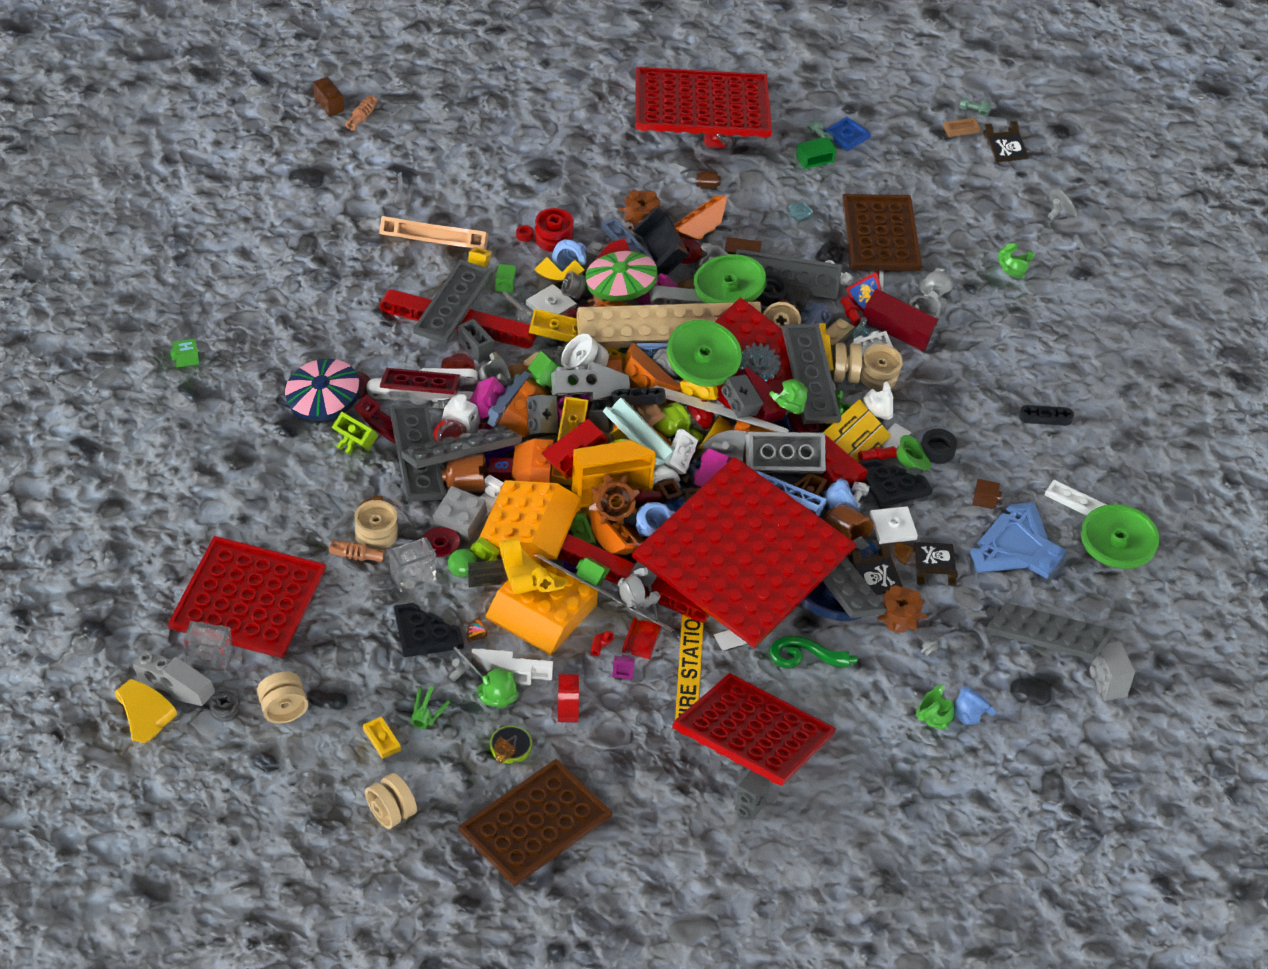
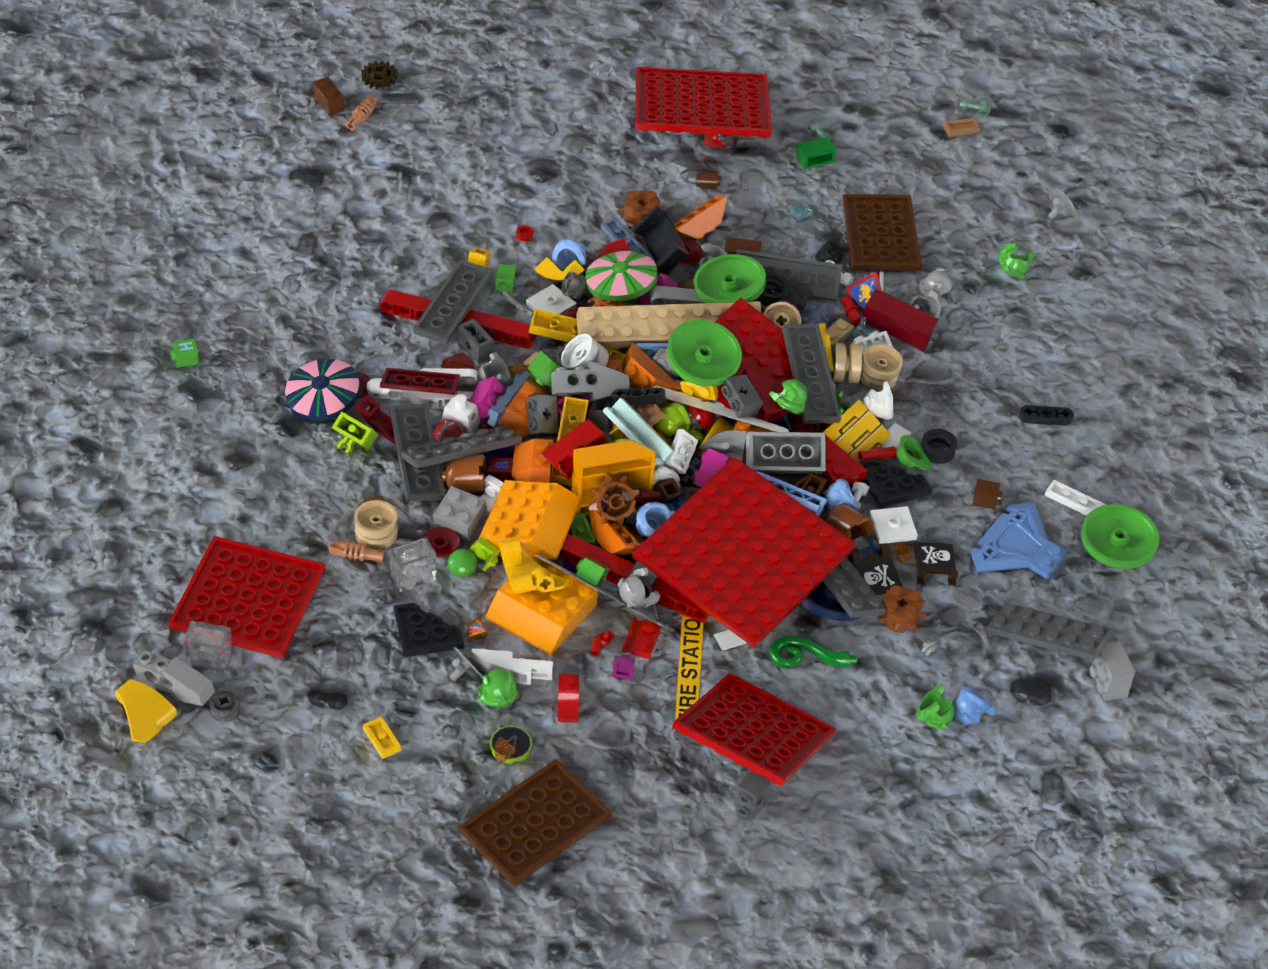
tan wheel [257,672,308,724] -> none
tan wheel [365,773,417,829] -> none
light nougat arch [379,216,489,250] -> none
bright green plant [410,685,451,729] -> none
clear smoke plate [468,560,508,587] -> none
red wheel [535,208,574,252] -> none
clear light blue gear [740,343,781,381] -> none
blue tile [824,117,871,152] -> none
flag [983,121,1028,162] -> none
none -> dark brown gear [362,61,398,90]

